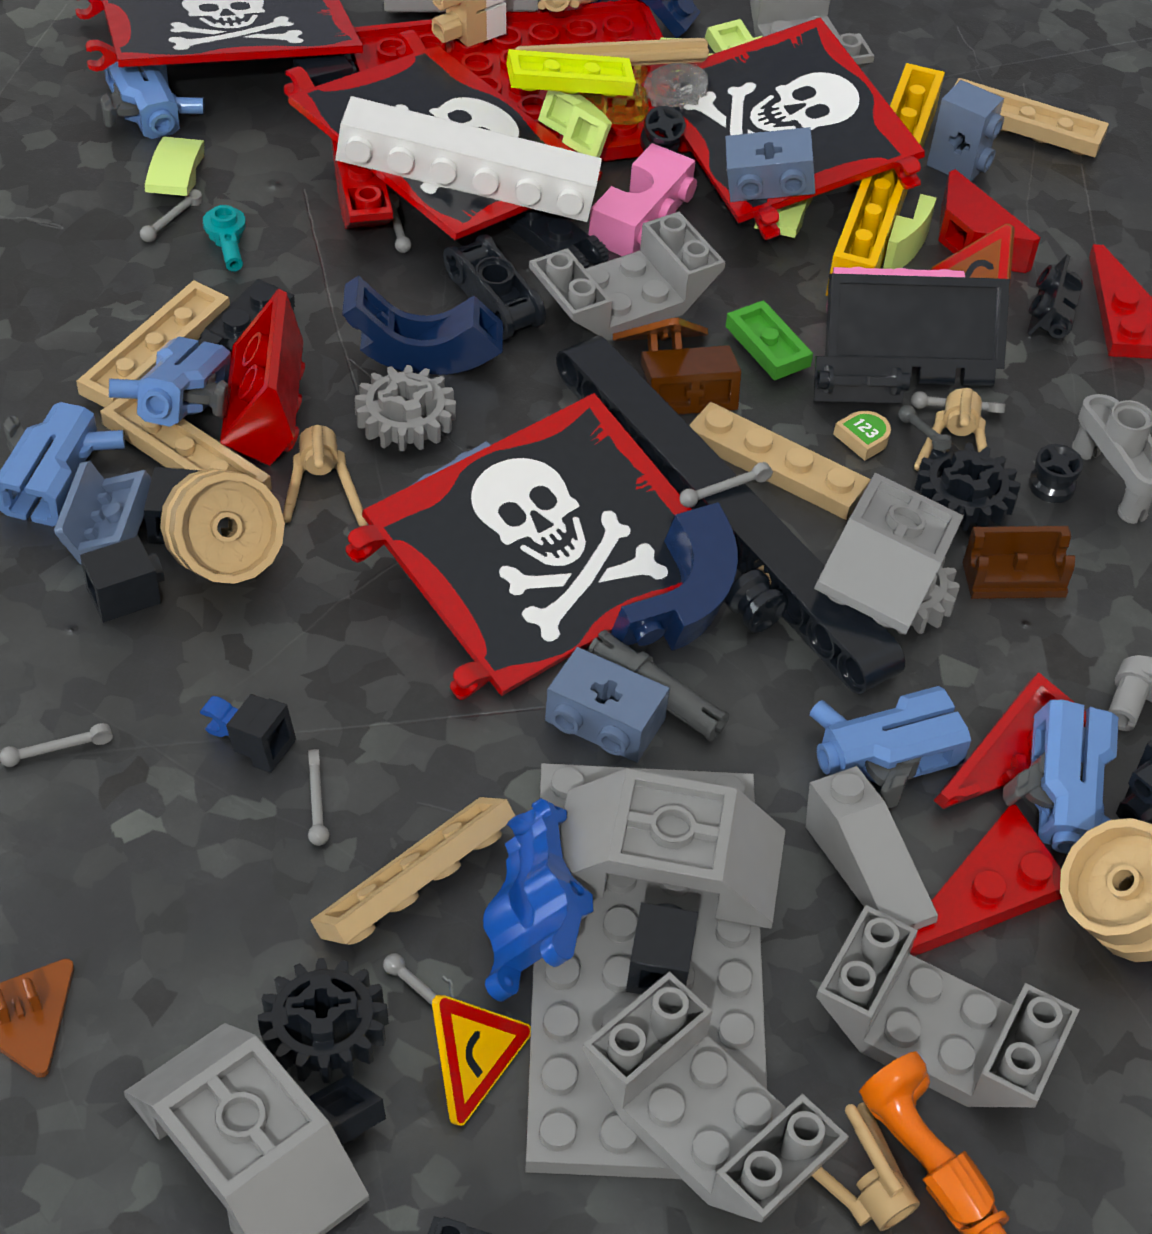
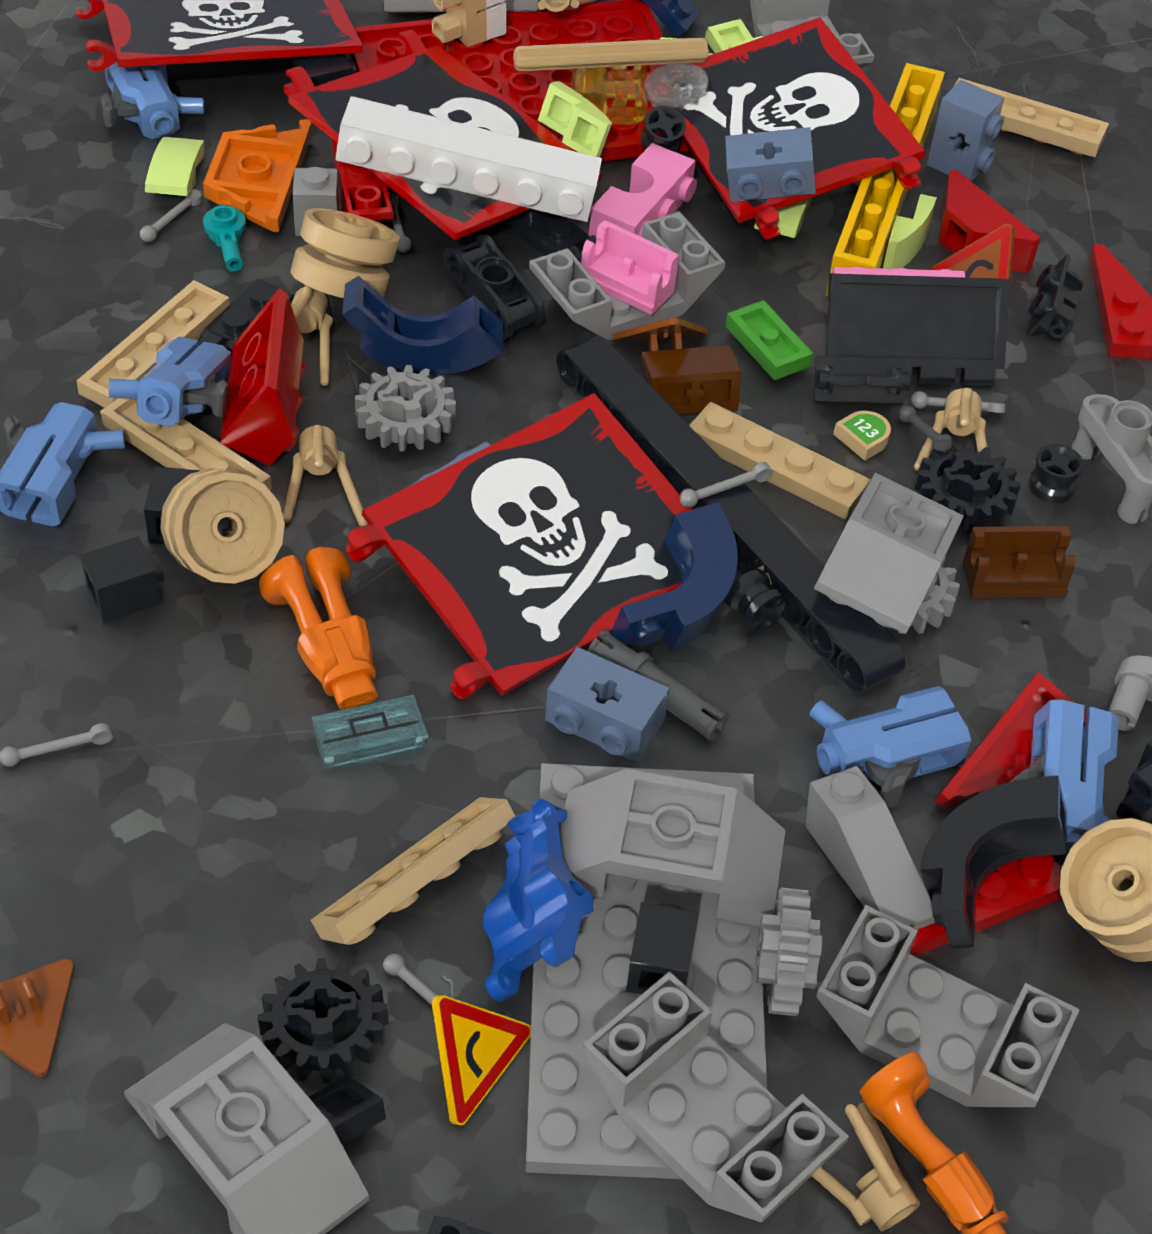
sand blue bracket [54,461,152,564] -> none
black piece [200,694,296,773] -> none
light grey hinge [308,749,330,846] -> none
neon yellow plate [506,49,636,97] -> none
none -> orange wing [203,119,313,232]
none -> orange piece [259,547,378,710]
none -> tan wheel [290,208,400,298]
none -> tan plant [291,285,333,386]
none -> light grey brick [293,167,339,236]
none -> clear light blue tile [311,694,428,769]
none -> bright pink hinge [581,220,679,315]
none -> light grey gear [755,887,822,1016]
none -> black arch [920,776,1067,948]

